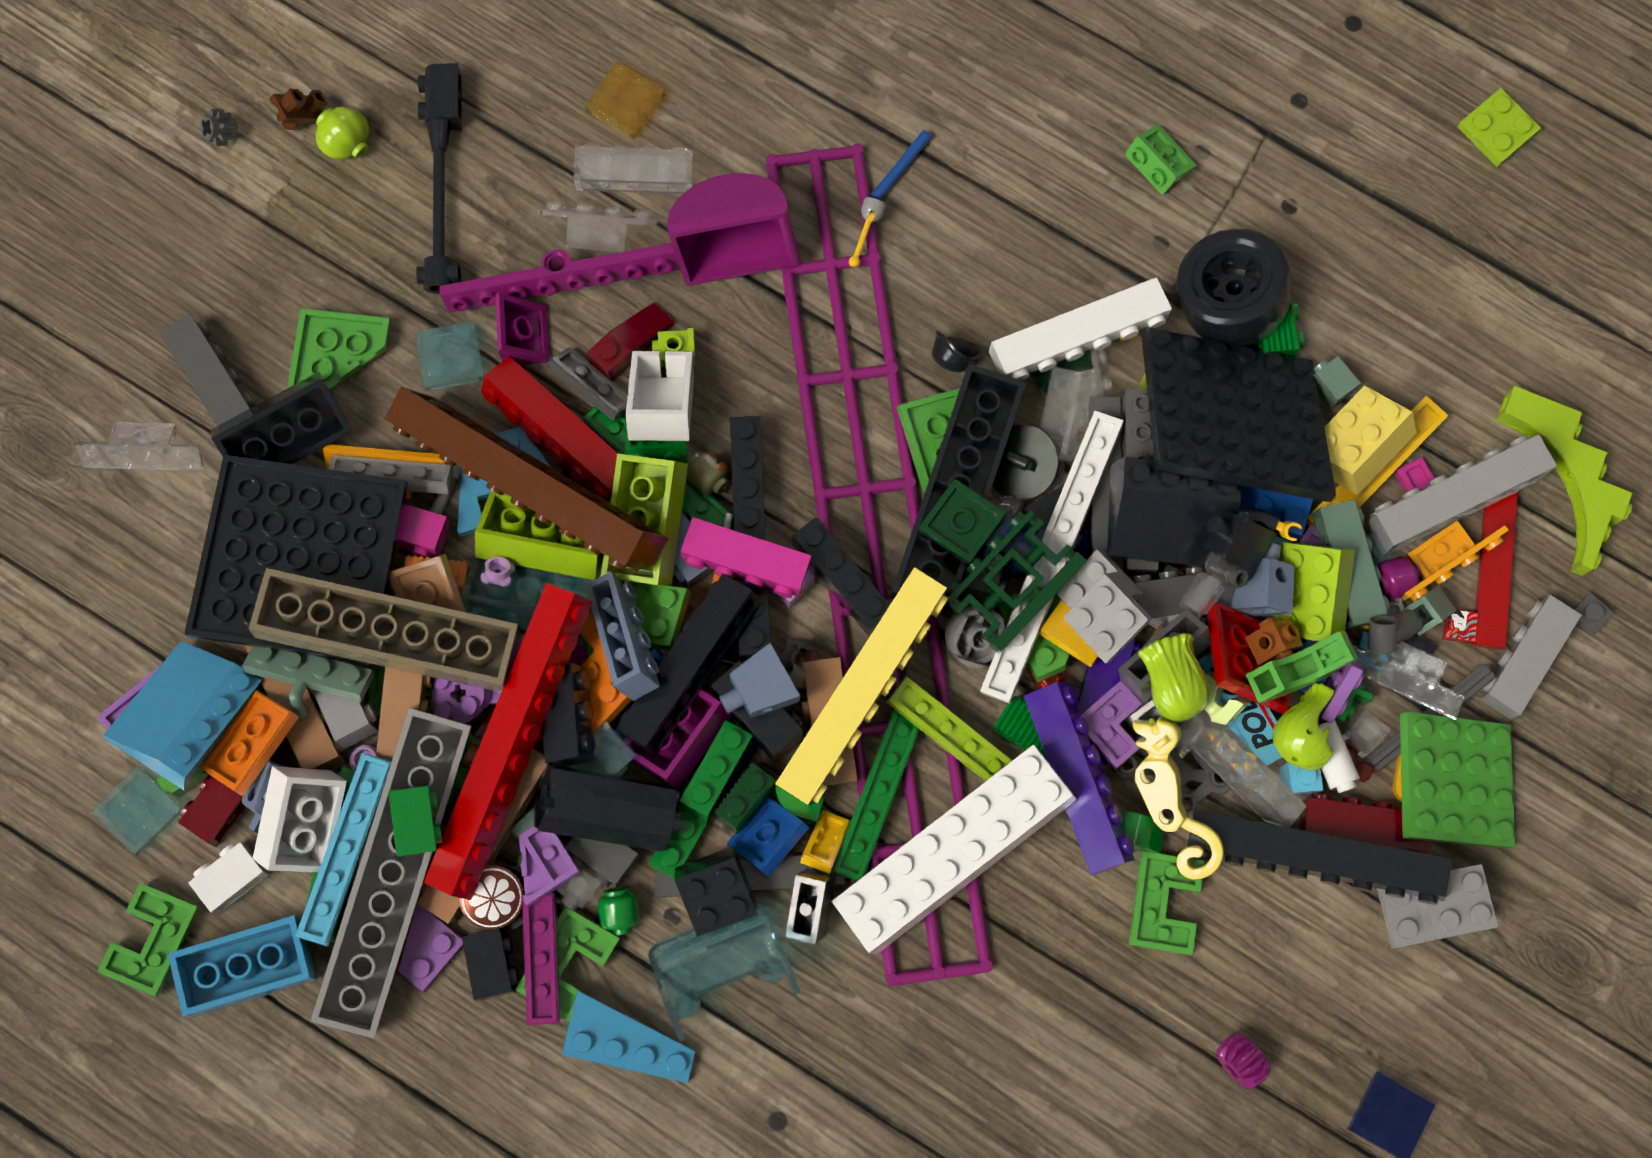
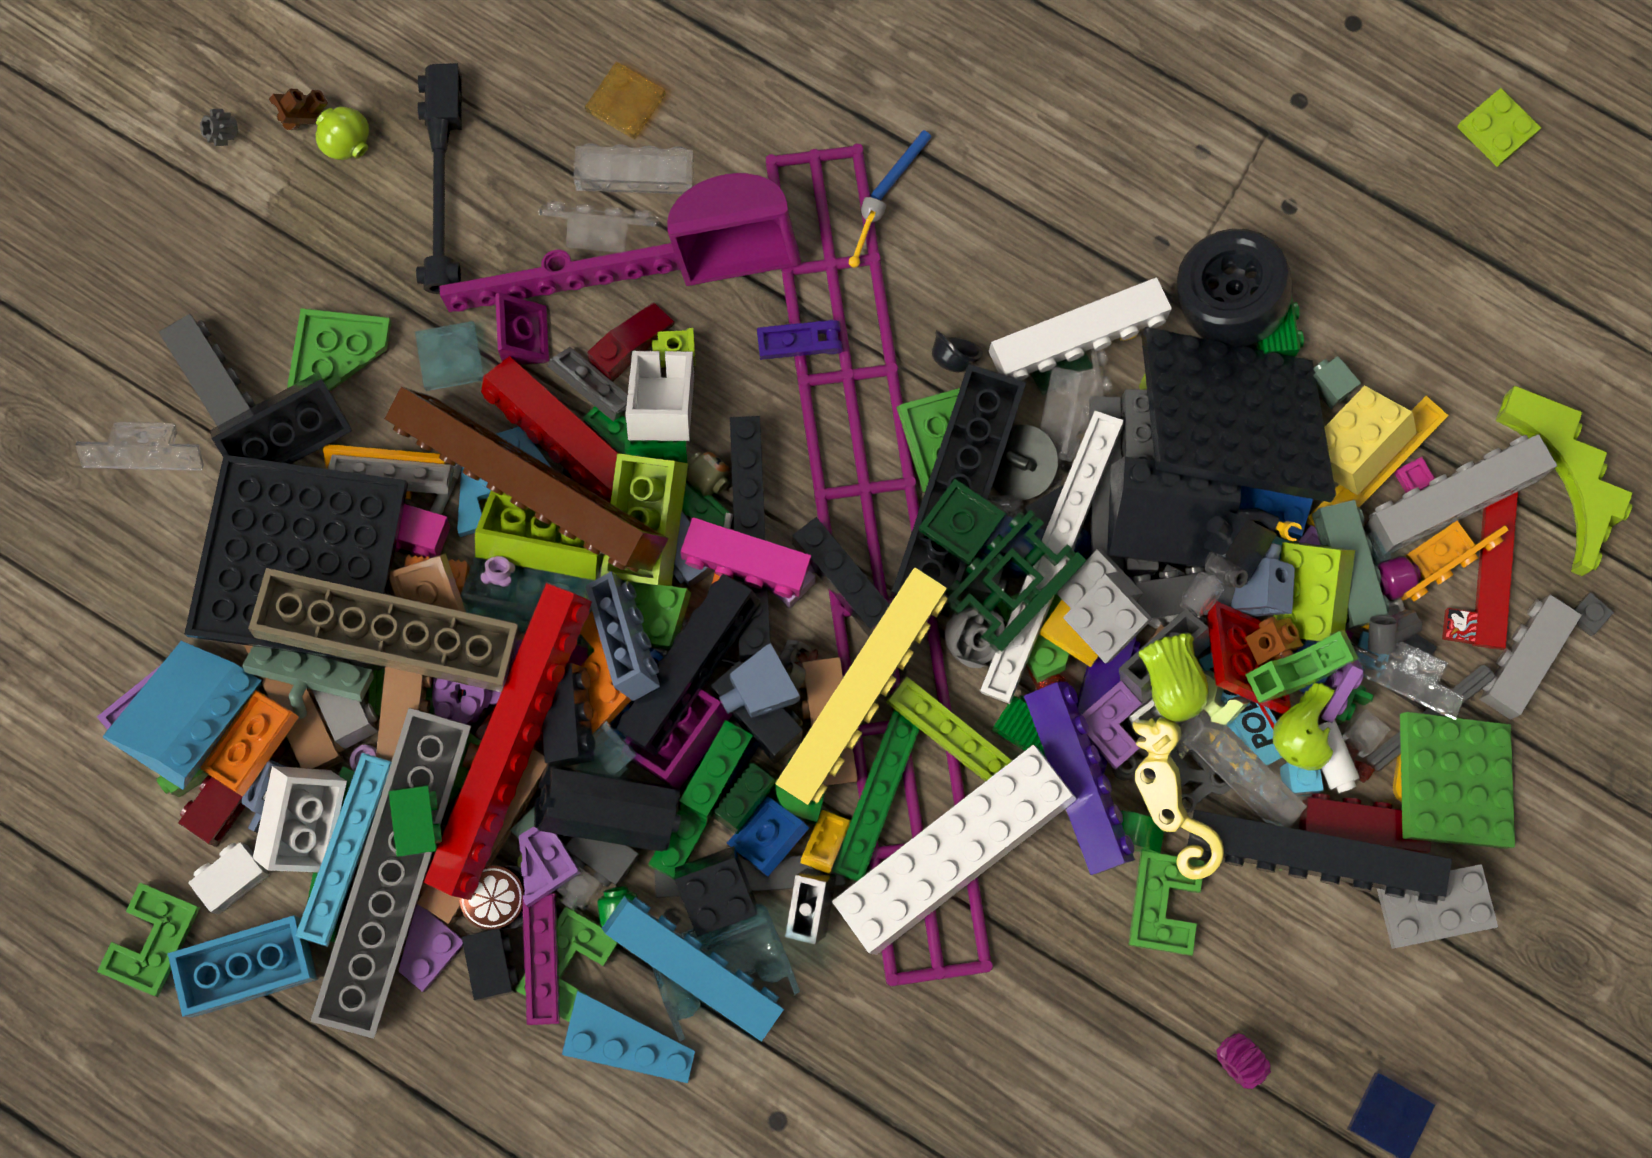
clear light blue plate [91,766,182,856] -> none
bright green bracket [1125,124,1197,195] -> none
sand green brick [1401,585,1457,636] -> none
none -> dark azure brick [602,896,784,1042]
none -> dark purple plate [757,320,843,360]

